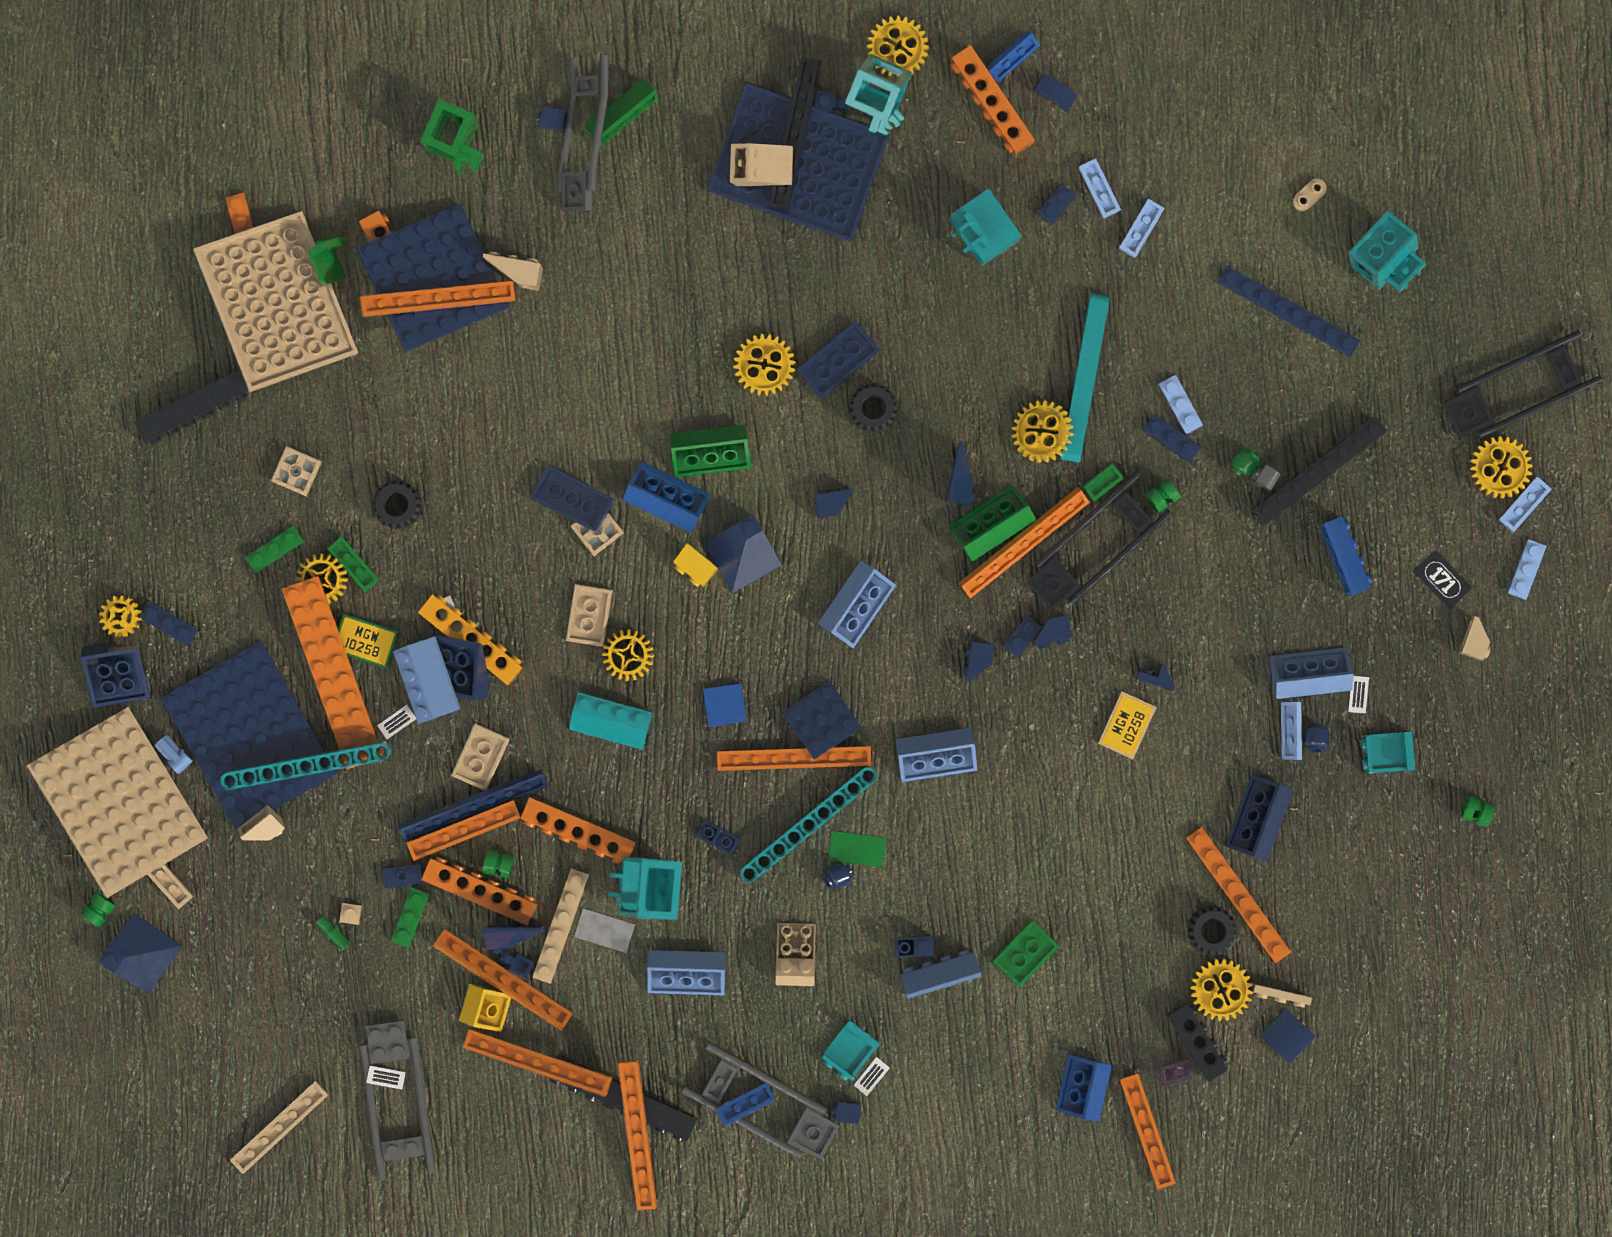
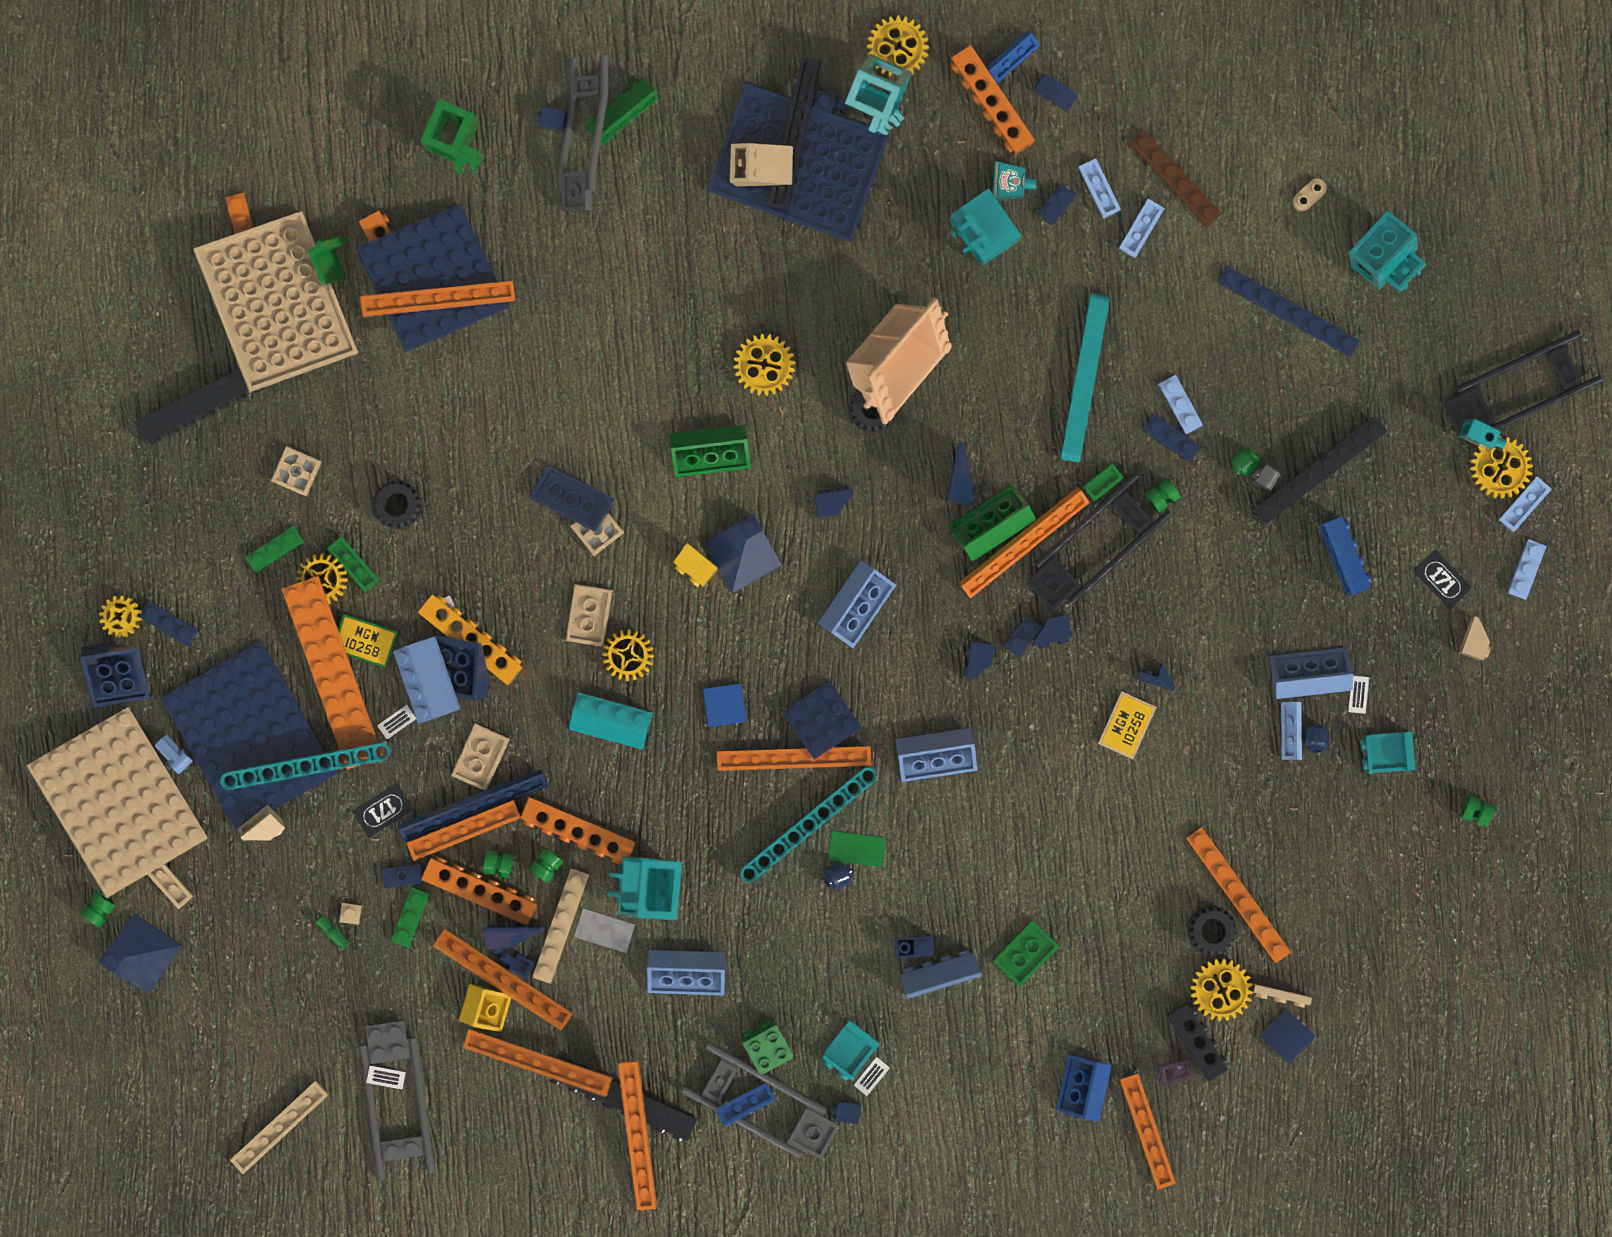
tan slope [483,251,543,291] -> none
blue slope [623,462,710,533] -> none
dark blue slope [696,820,742,856] -> none
tan slope [776,923,816,986] -> none
dark blue plate [797,321,880,400] -> none
yellow gear [1011,400,1074,463] -> none
dark blue slope [1225,774,1294,862] -> none
none -> black sticker [352,784,413,838]
none -> green wheel [528,847,564,883]
none -> green bracket [740,1019,793,1074]
none -> light nougat piece [846,298,951,425]
none -> teal torso [993,162,1036,201]
none -> reddish brown plate [1130,130,1222,228]
none -> teal torso [1458,419,1507,451]

